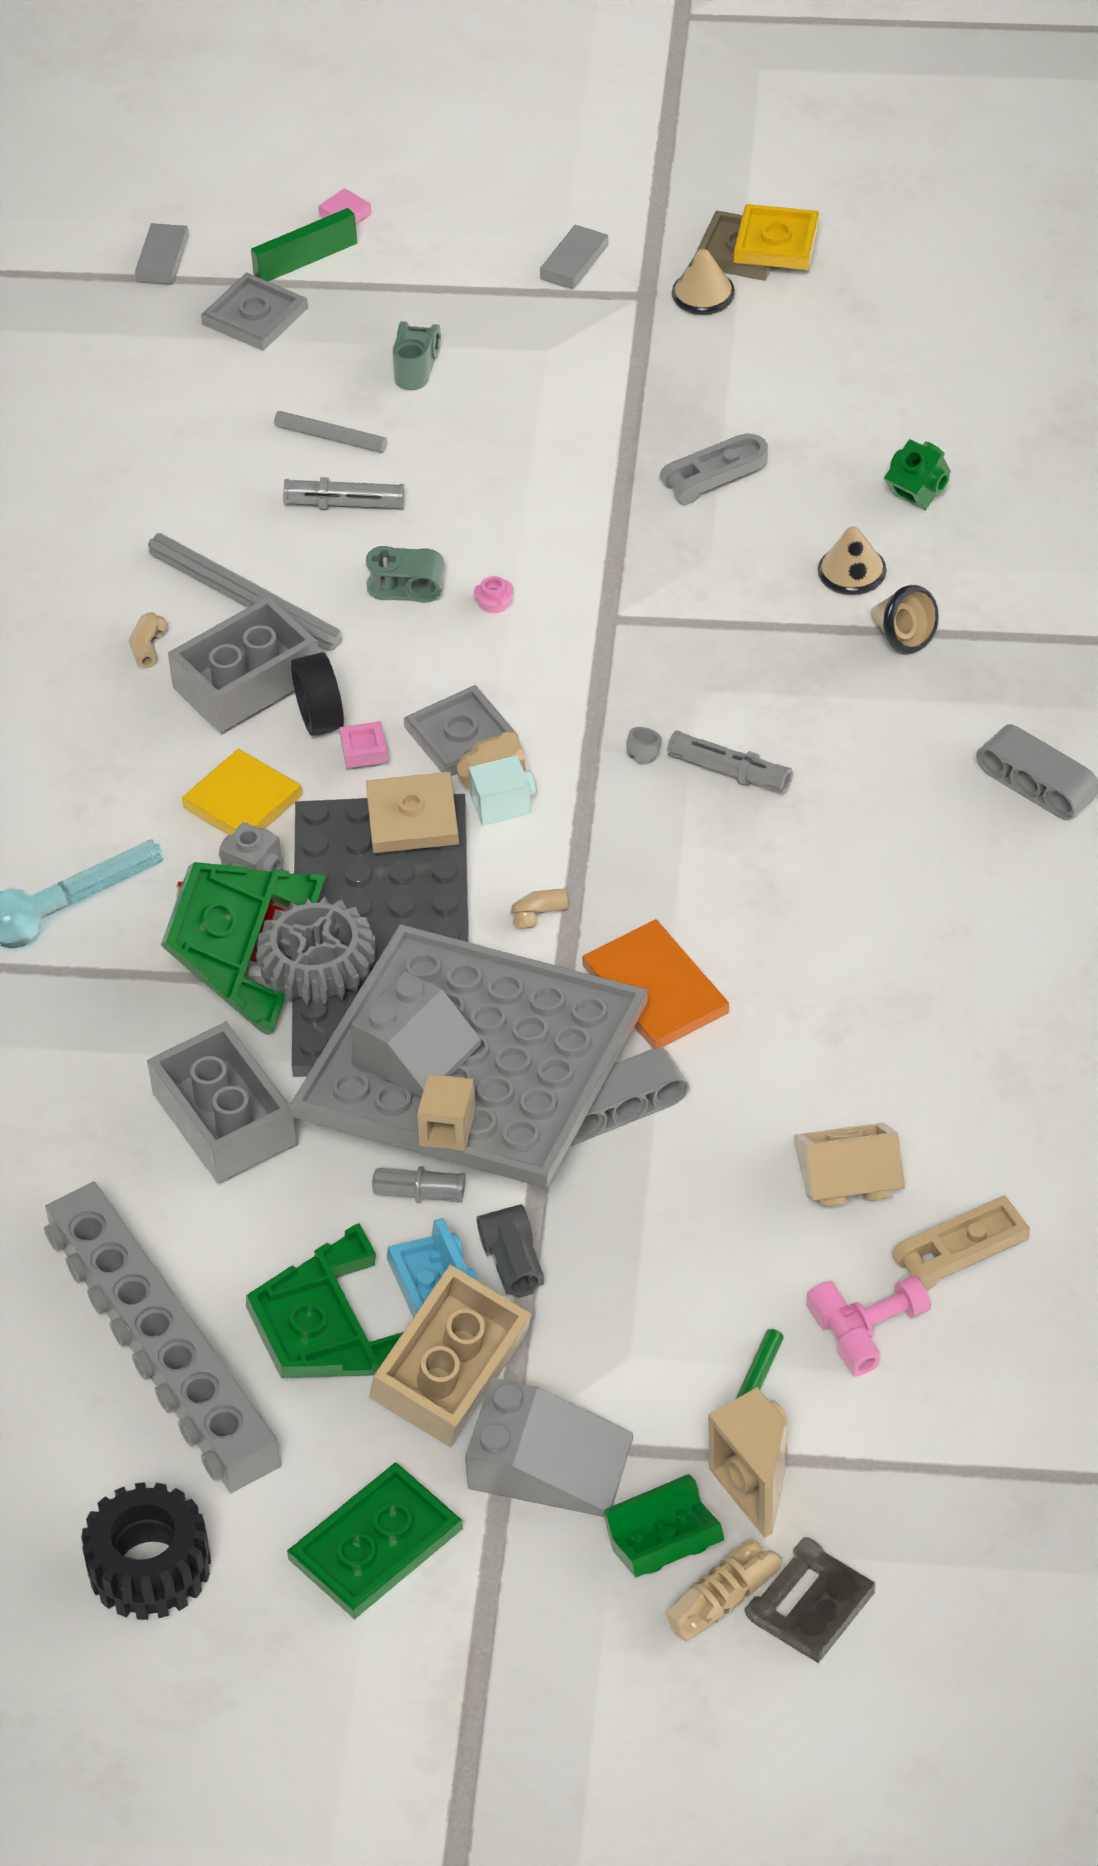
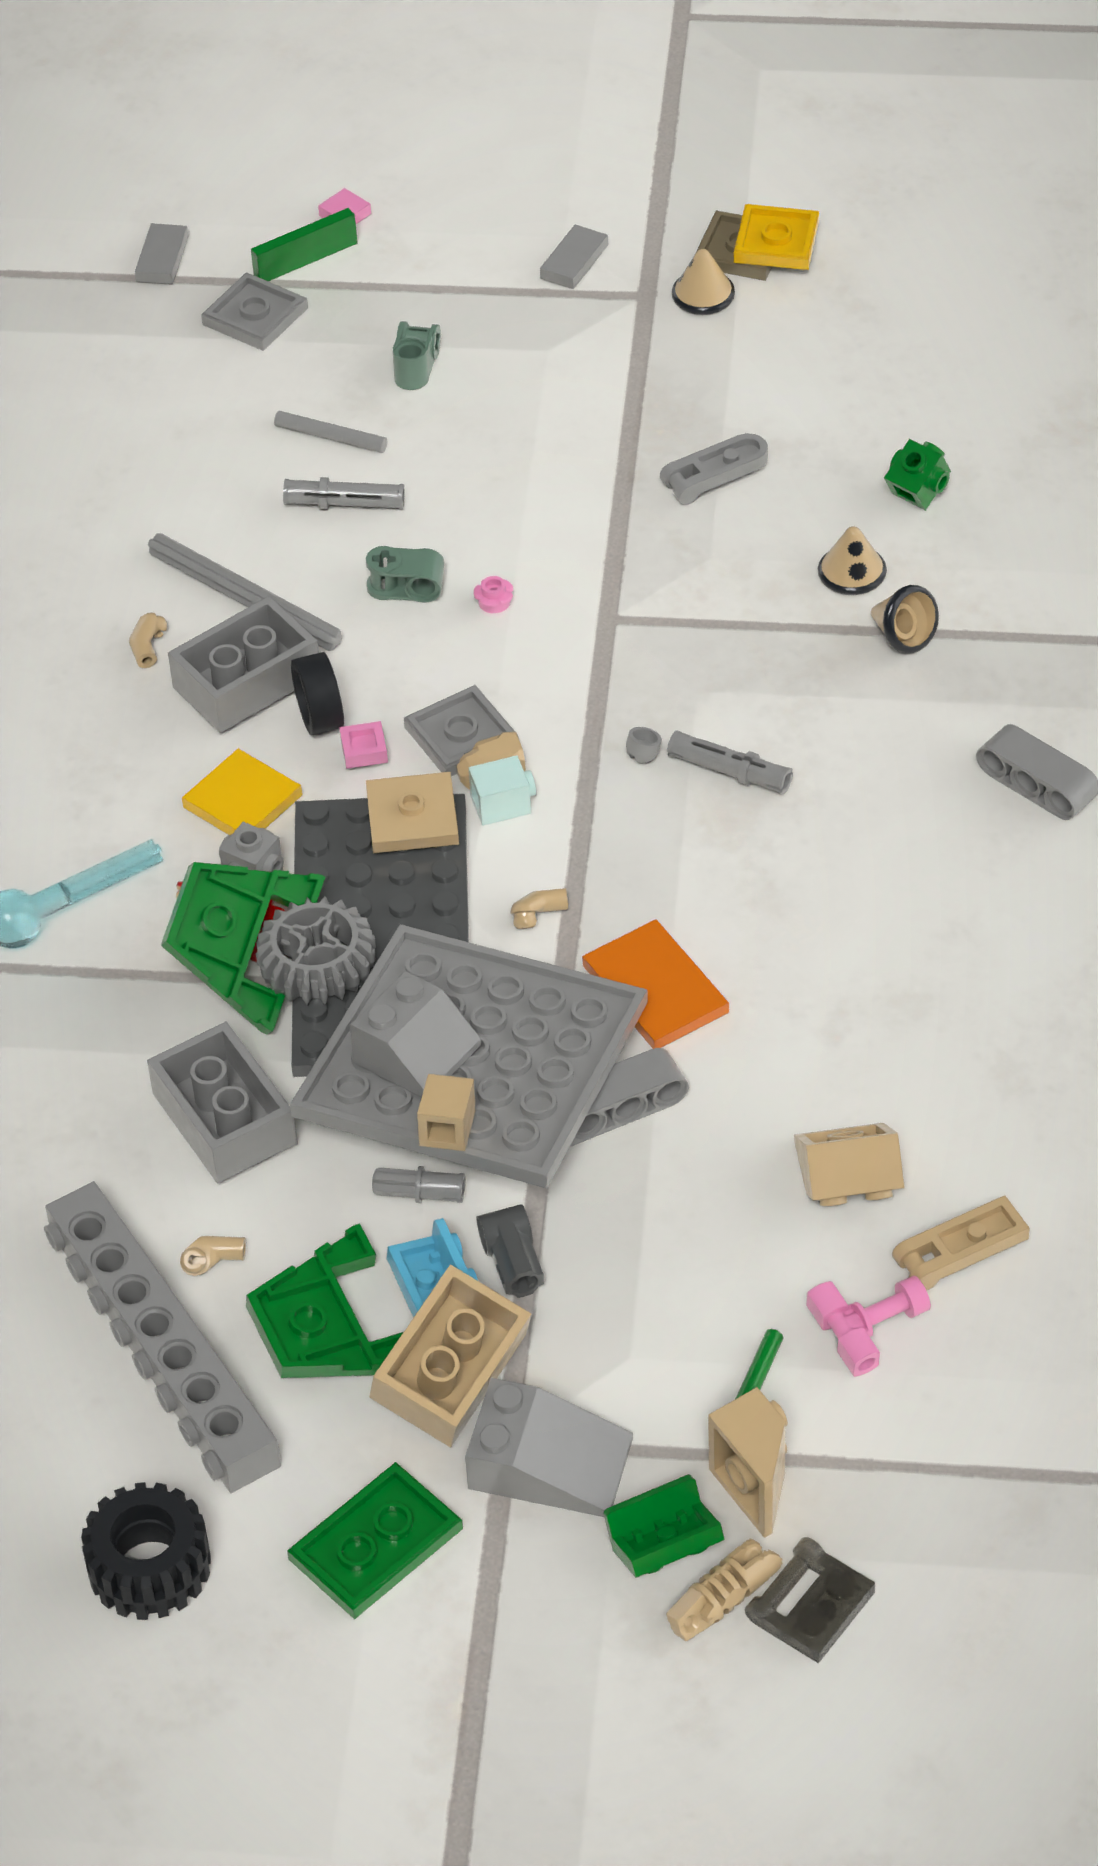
none -> tan arm [180,1236,246,1276]

